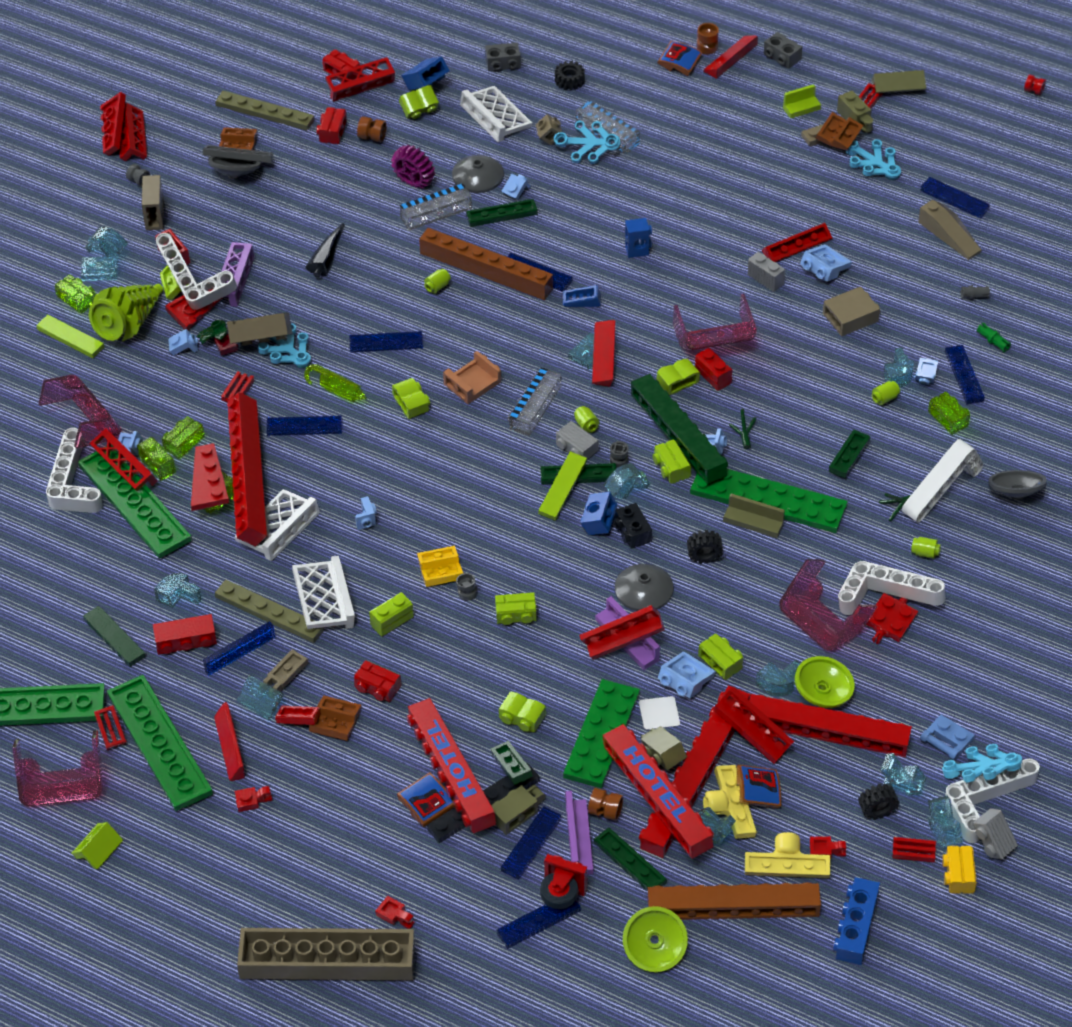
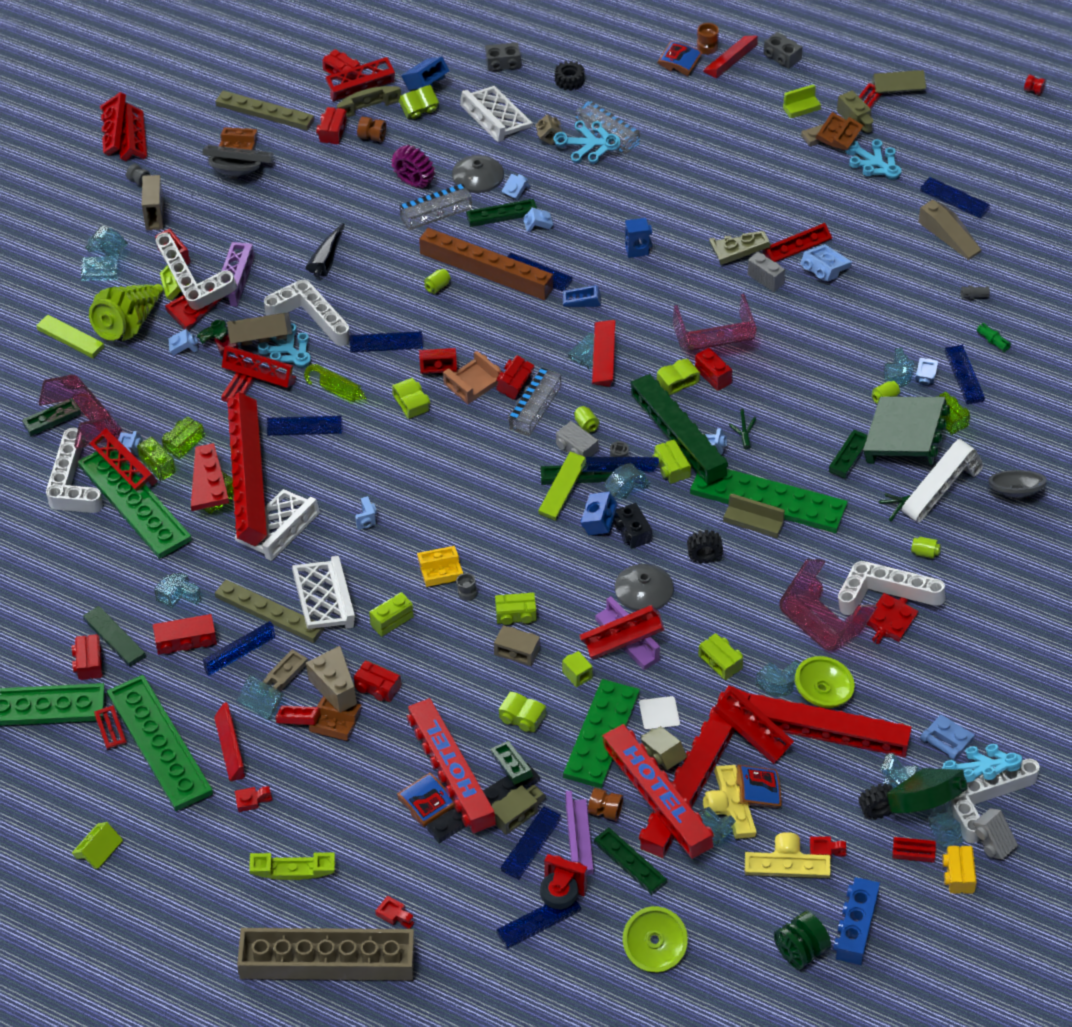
clear pink windscreen [12,730,103,807] -> none
clear neon green brick [54,274,96,314] -> none
dark orange brick [647,882,821,920] -> none
light blue plate [658,651,716,698] -> none
dark tan brick [823,286,880,336] -> none
none -> dark green plate [22,398,81,436]
none -> red brick [72,634,102,680]
none -> red fence [221,346,296,388]
none -> lime slope [249,852,335,880]
none -> white beam [264,280,350,346]
none -> dark tan wedge [306,646,357,713]
none -> olive slope [337,86,401,118]
none -> red brick [419,348,457,374]
none -> dark tan brick [494,625,540,666]
none -> red brick [496,355,535,400]
none -> light blue bracket [524,208,553,232]
none -> lime brick [562,651,593,688]
none -> clear blue tile [581,457,659,472]
none -> olive wing [709,231,771,265]
none -> dark green wheel [774,911,831,969]
none -> panel [863,397,950,465]
none -> dark green brick [887,768,968,813]

